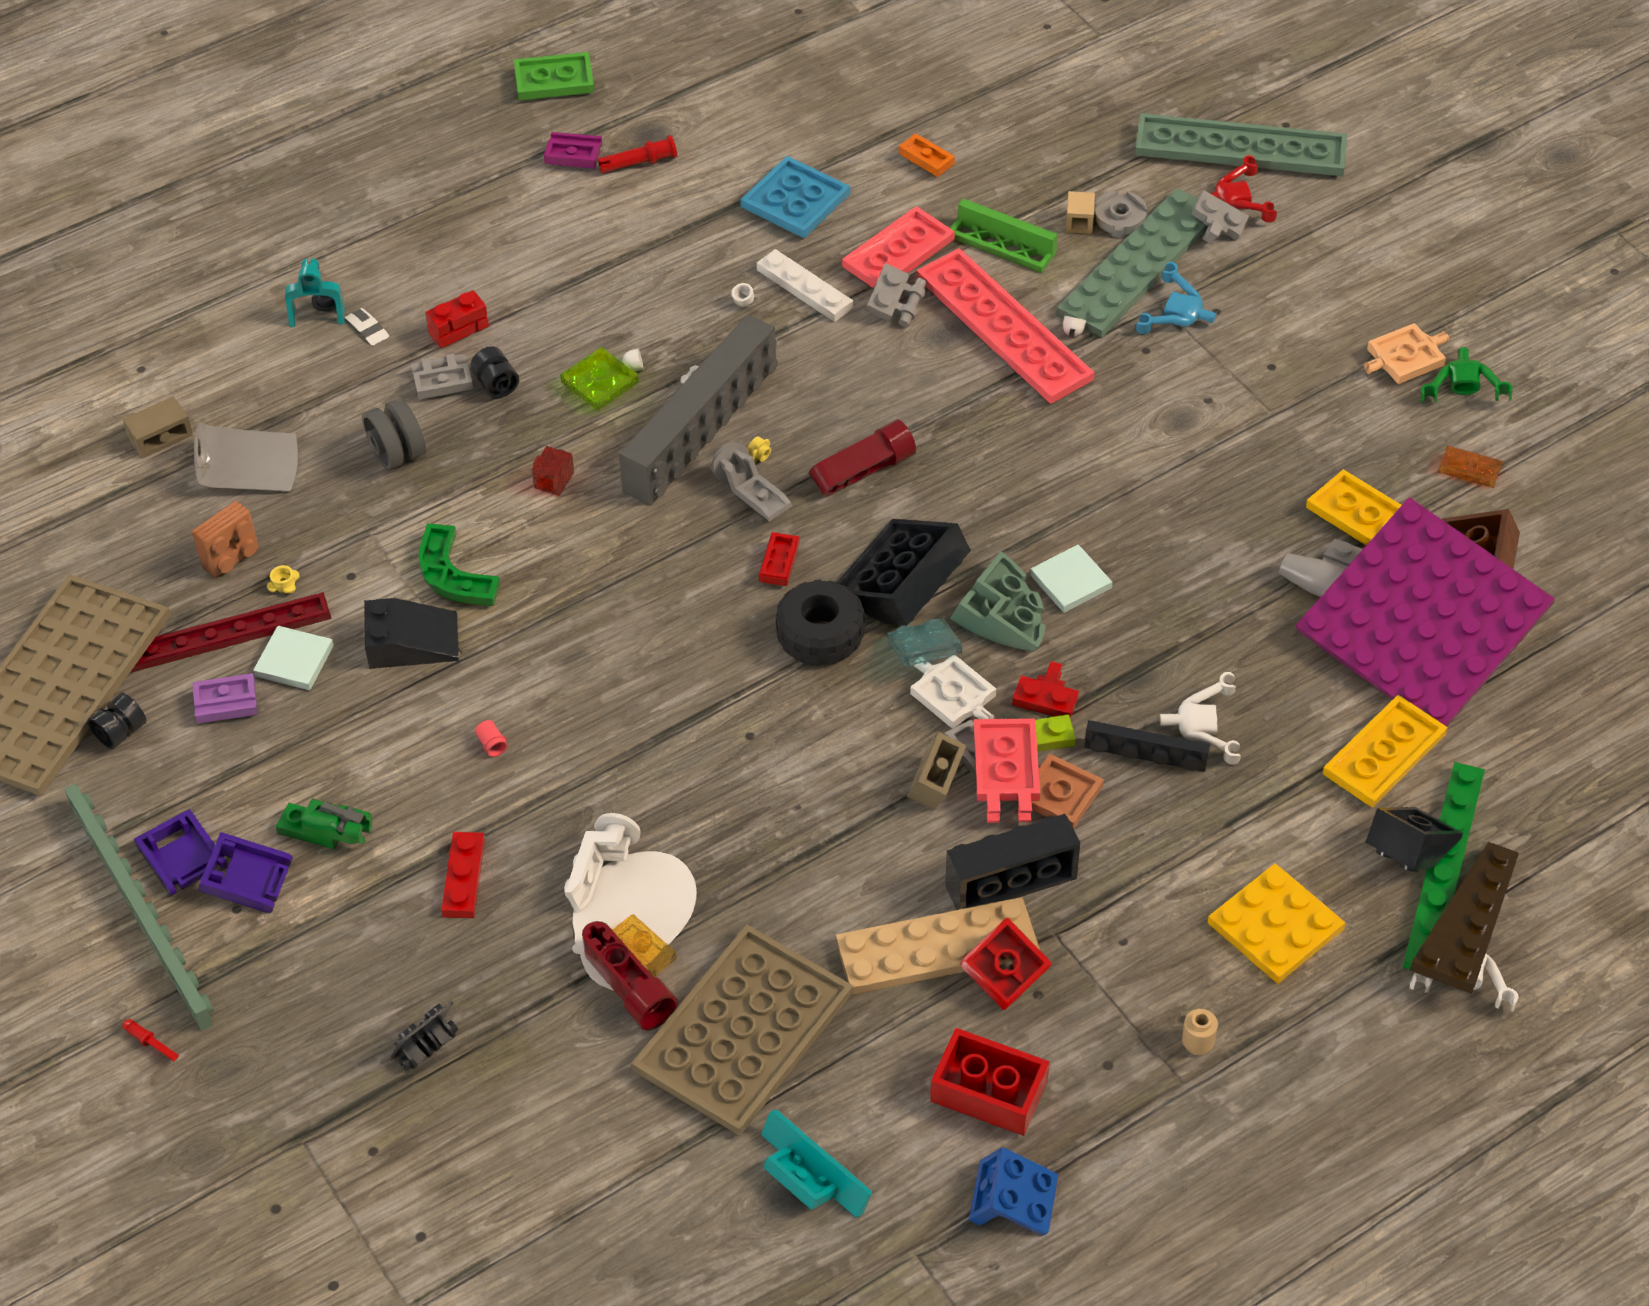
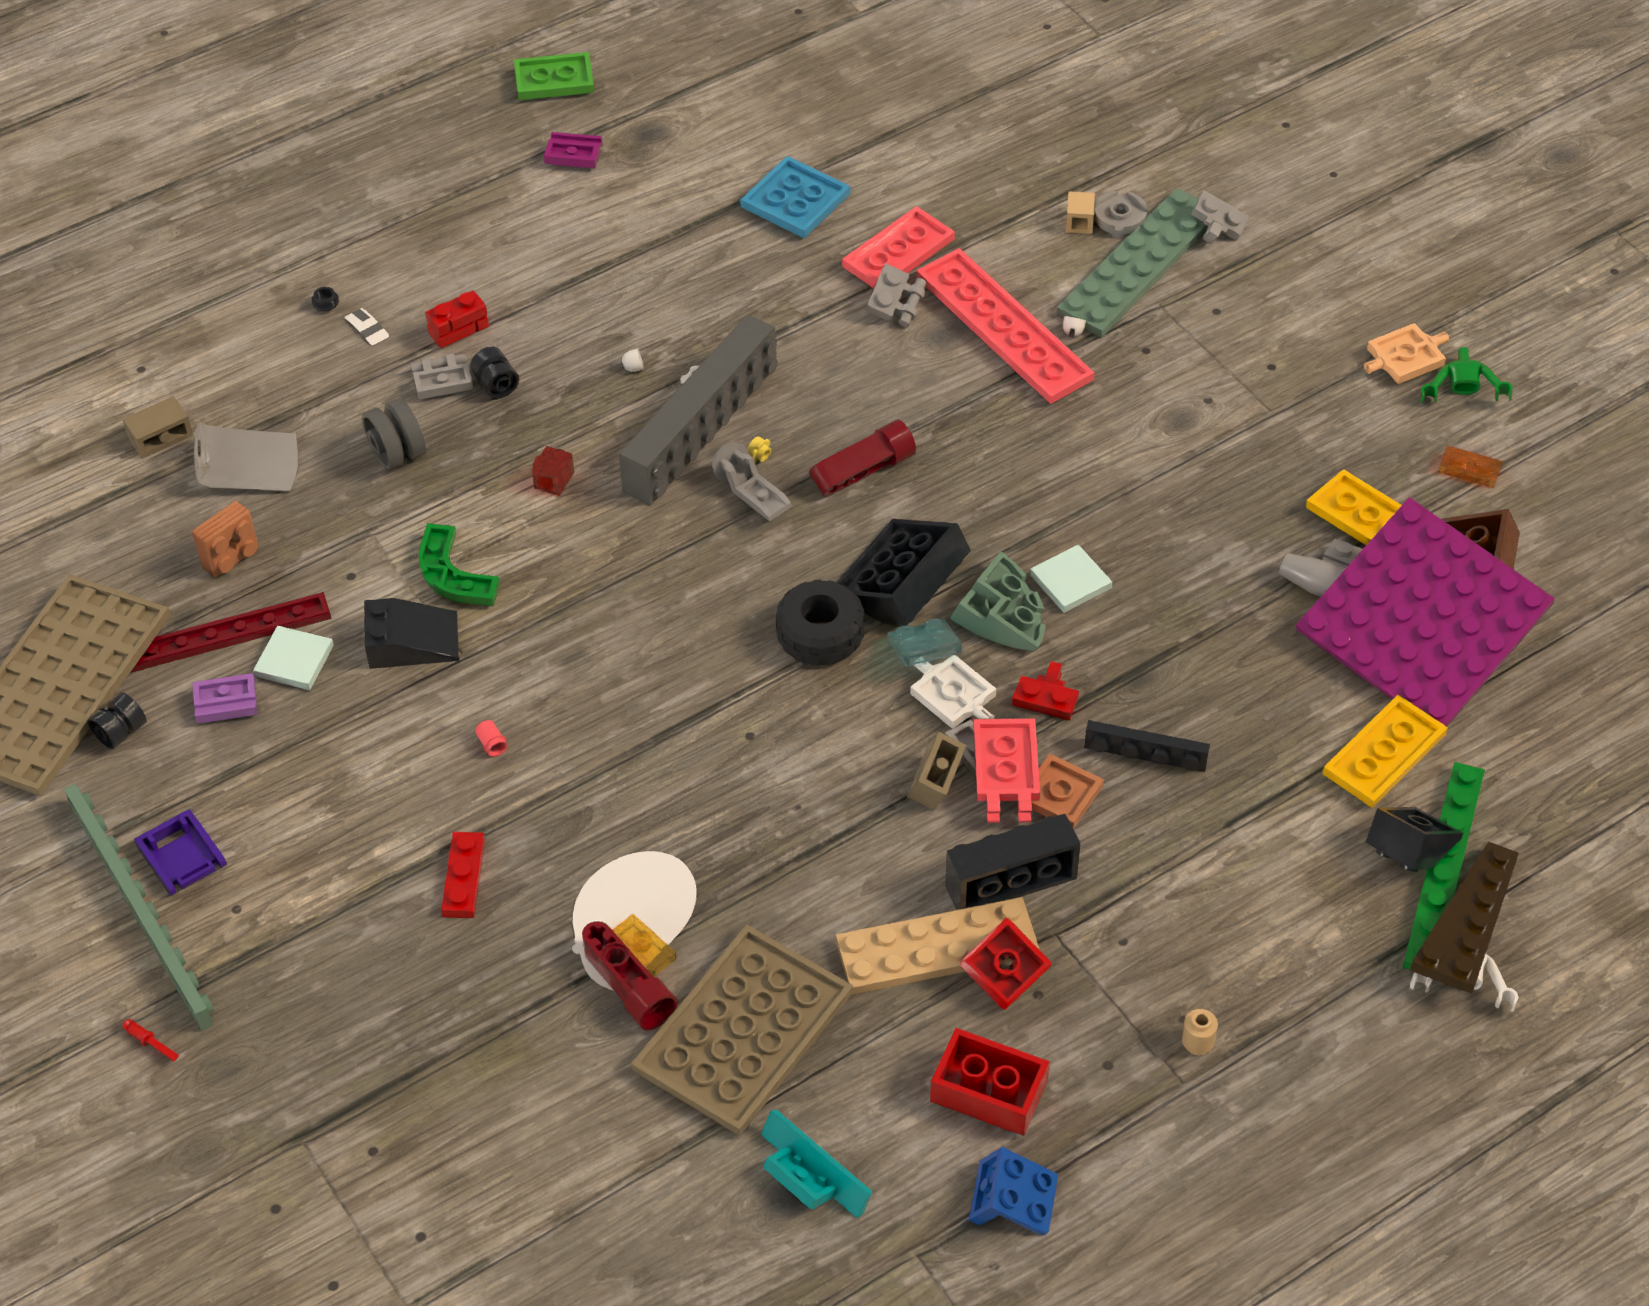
dark purple container [198,832,293,913] -> none
light yellow plate [267,565,300,594] -> none
green plate [276,798,372,850] -> none
teal piece [285,258,345,327] -> none
black hinge [390,1001,458,1071] -> none
clear neon green plate [560,347,639,411] -> none
white piece [565,813,640,911] -> none
red pin [597,135,678,174] -> none
white hinge [732,283,754,307] -> none
white plate [757,249,853,322] -> none
red plate [759,532,800,586] -> none
orange plate [899,133,955,177] -> none
bright green fence [950,199,1058,273] -> none
lime plate [1035,715,1076,752] -> none
sand green plate [1135,113,1347,176] -> none
dark azure piece [1136,262,1217,335] -> none
white piece [1160,672,1241,765] -> none
yellow plate [1208,863,1346,984] -> none
red piece [1210,155,1277,223] -> none

